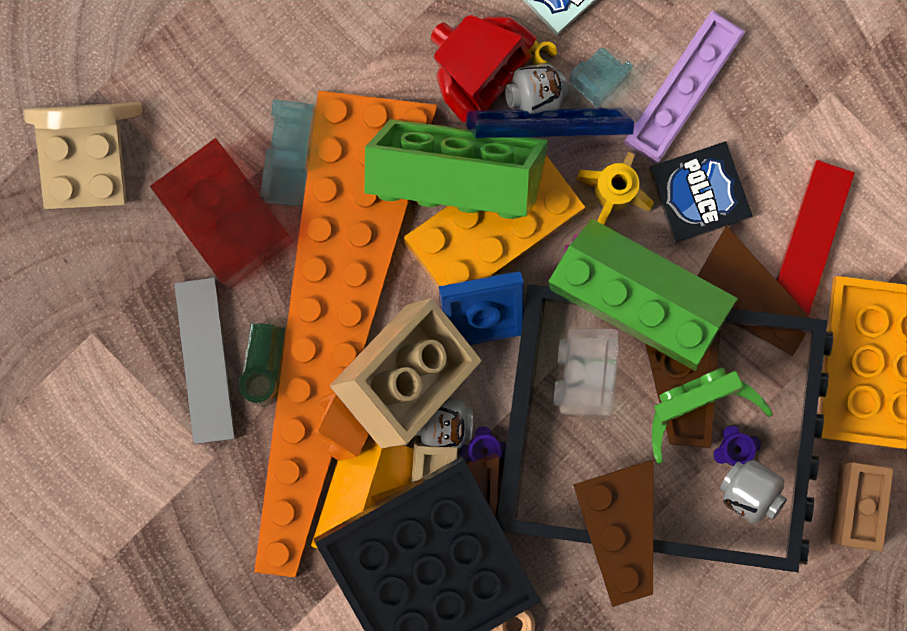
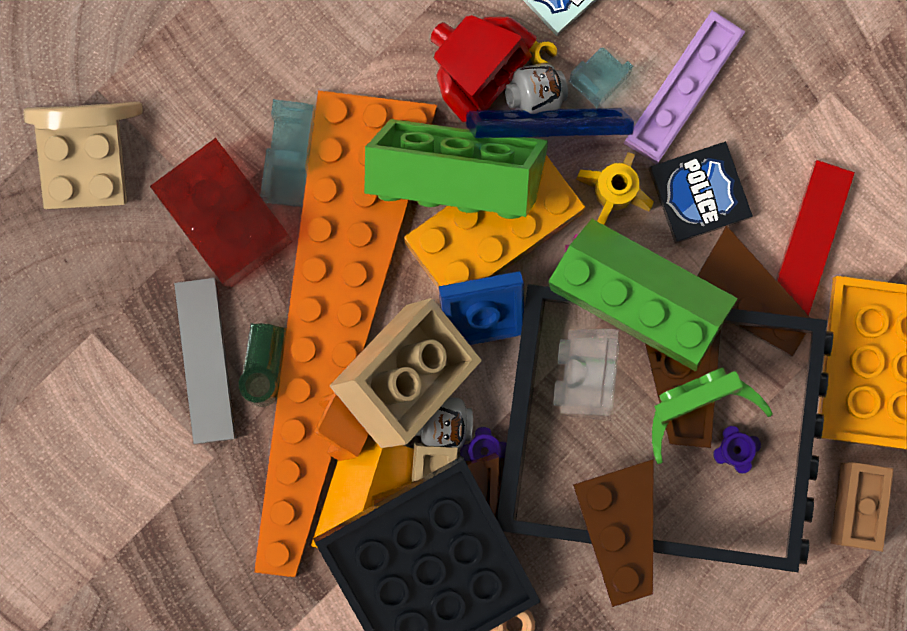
light grey head [720,460,787,524] -> none

